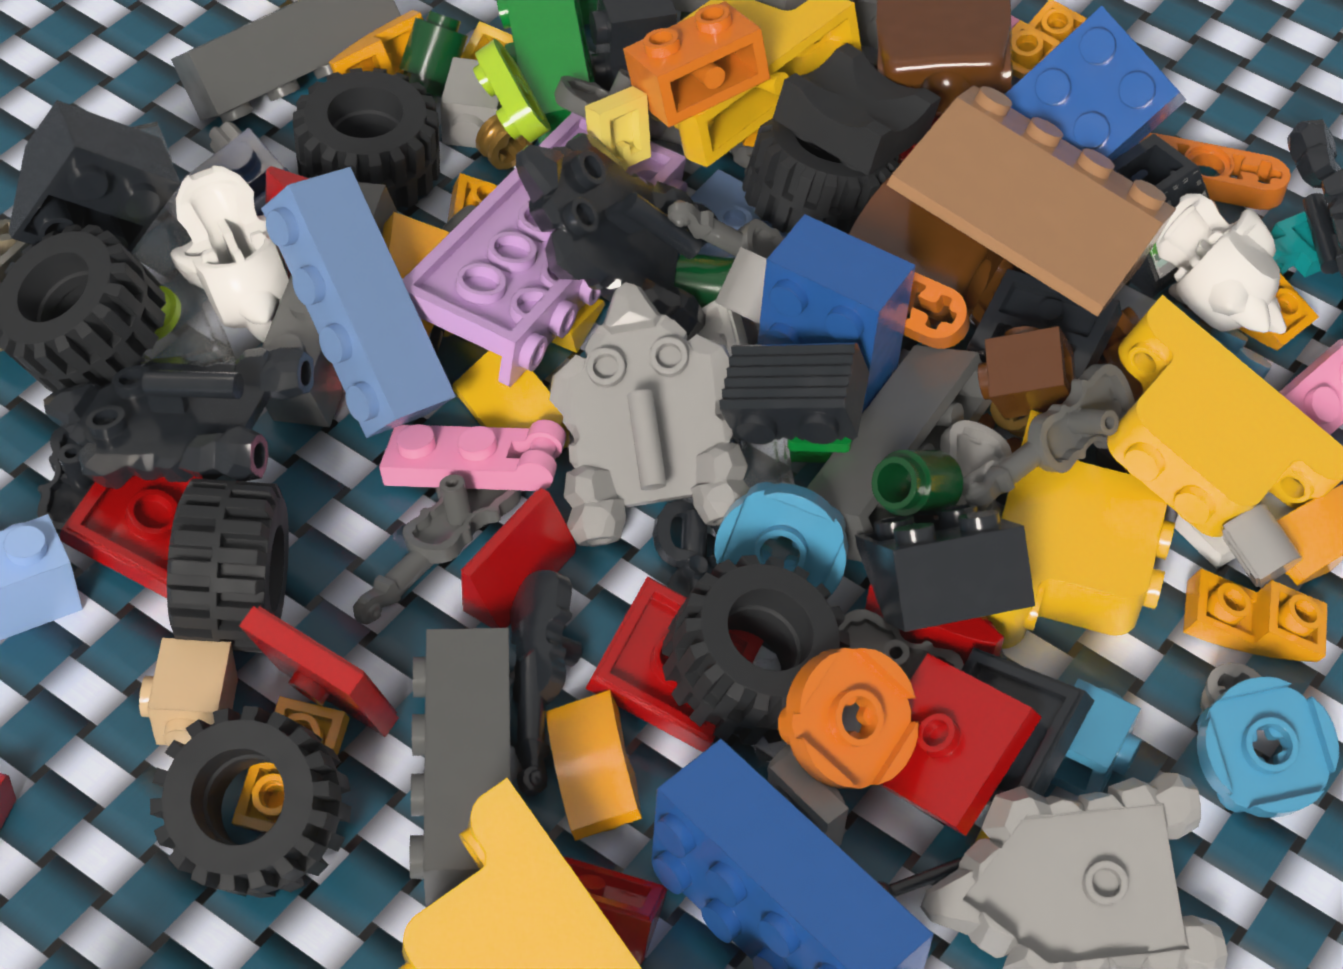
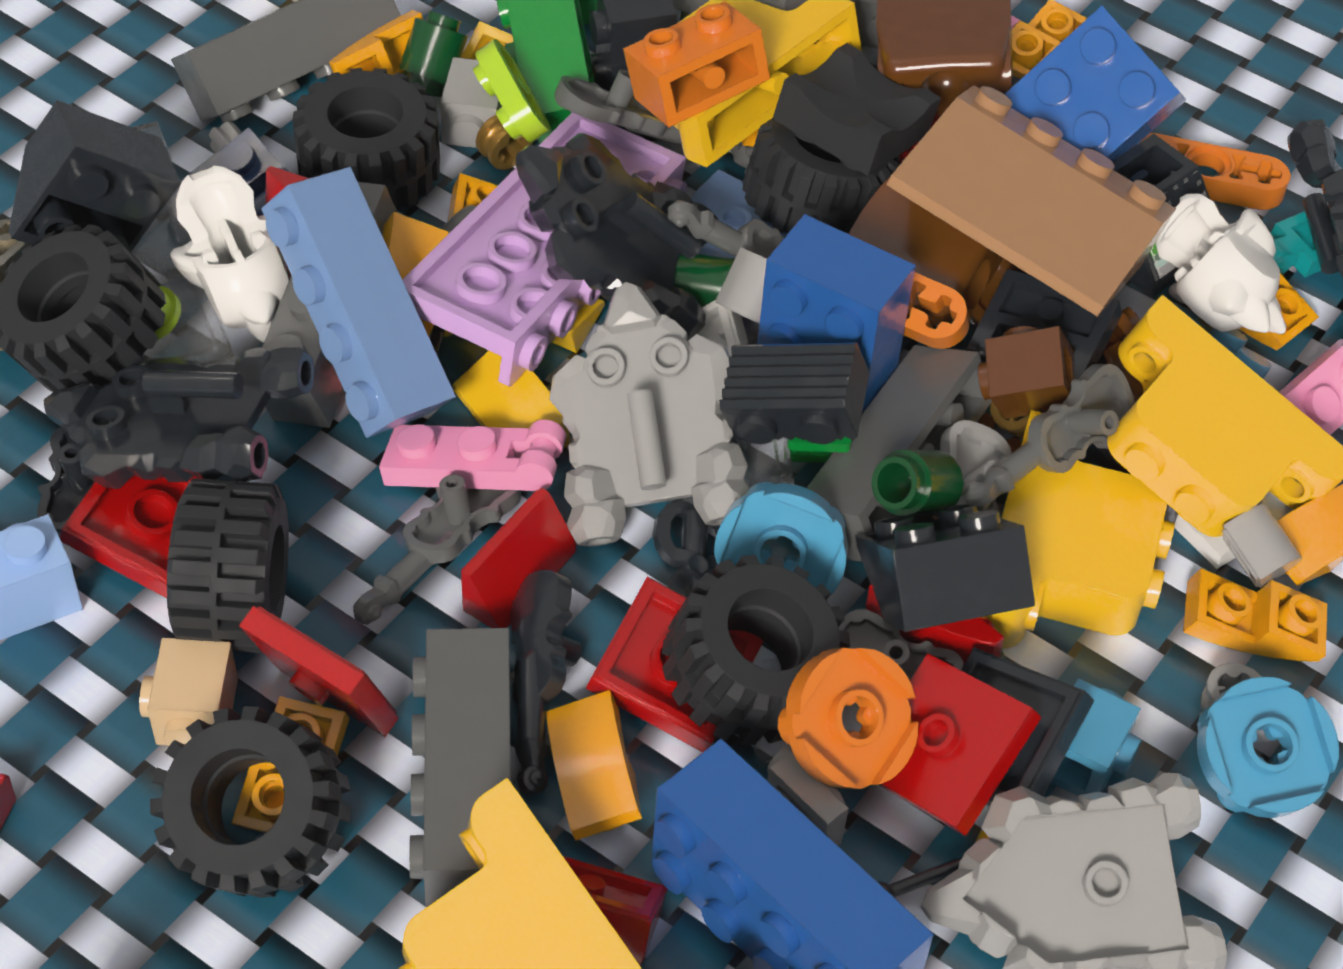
light yellow bracket [585,86,651,171] -> none

